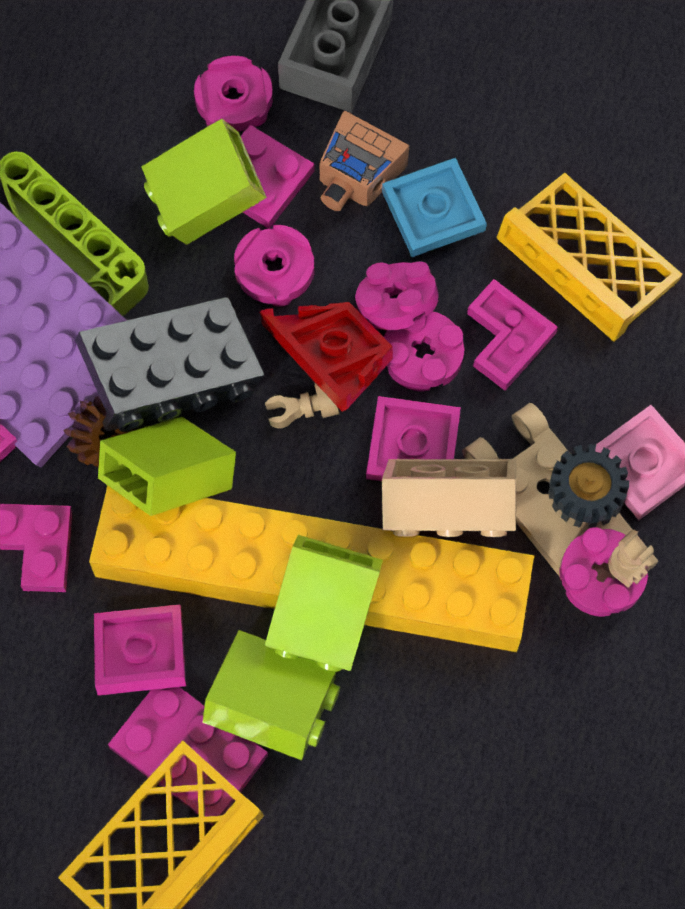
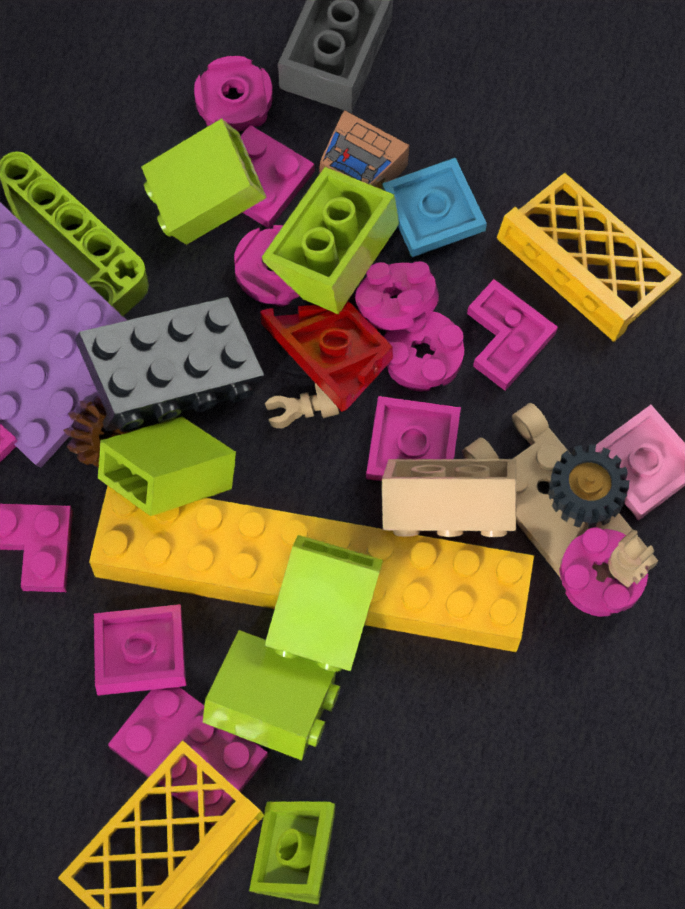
none -> lime slope [249,802,335,905]
none -> lime slope [262,167,399,314]

